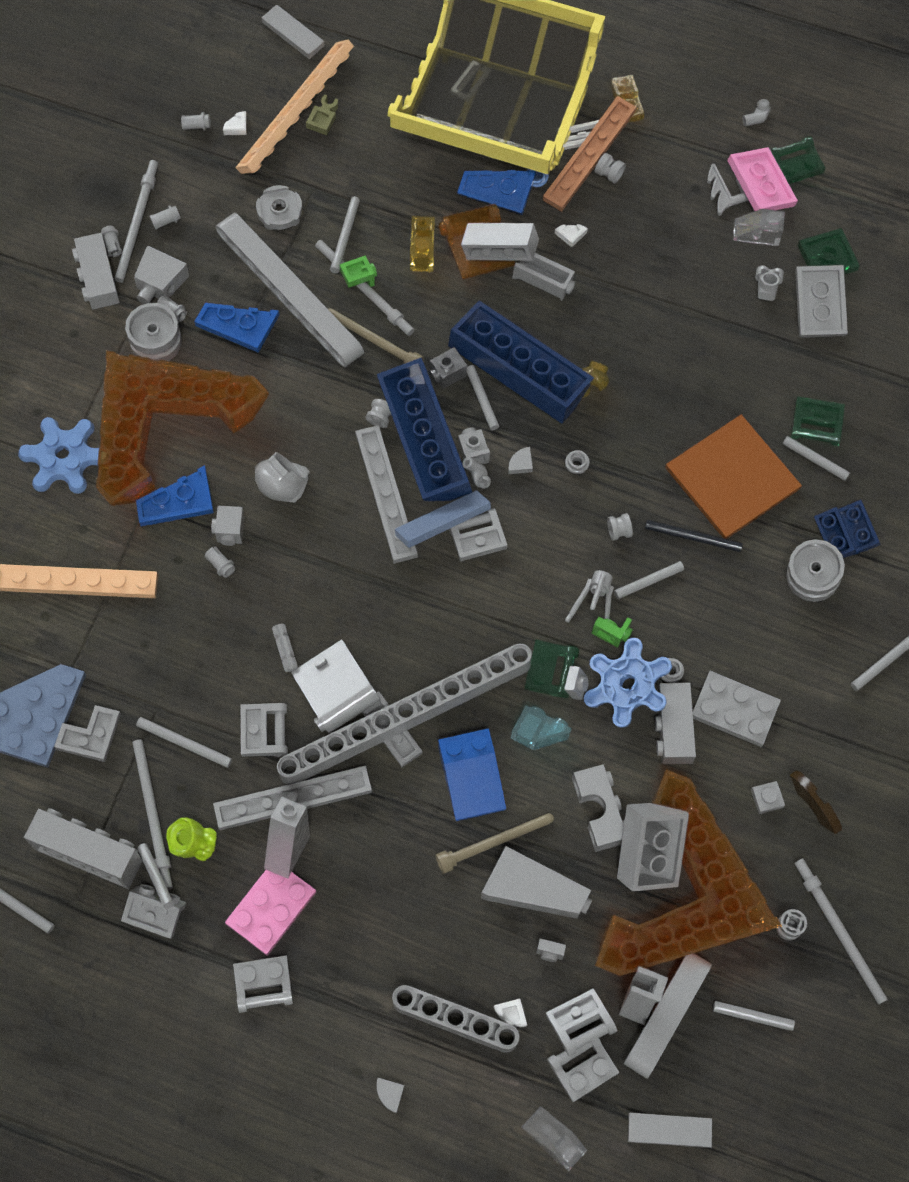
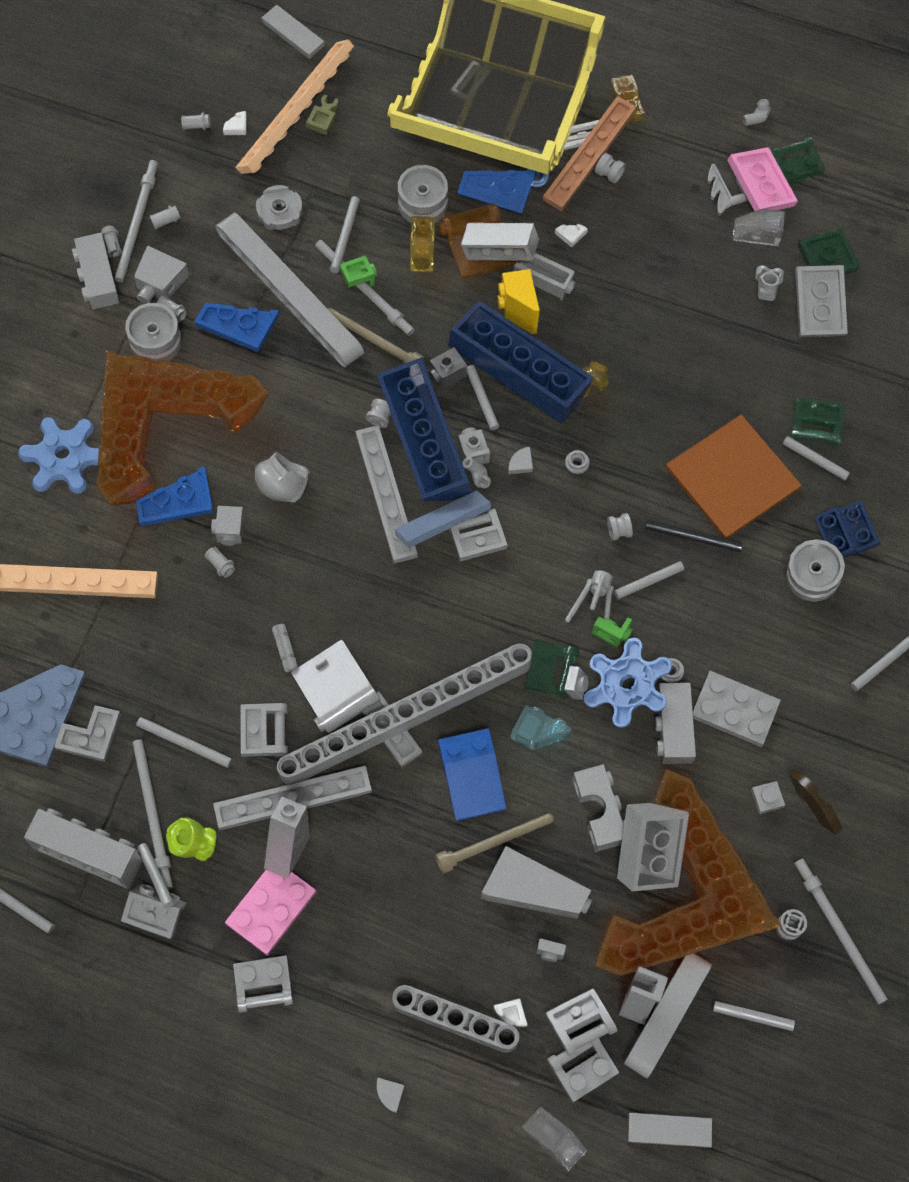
none -> light grey wheel [398,165,448,226]
none -> yellow slope [497,269,539,334]

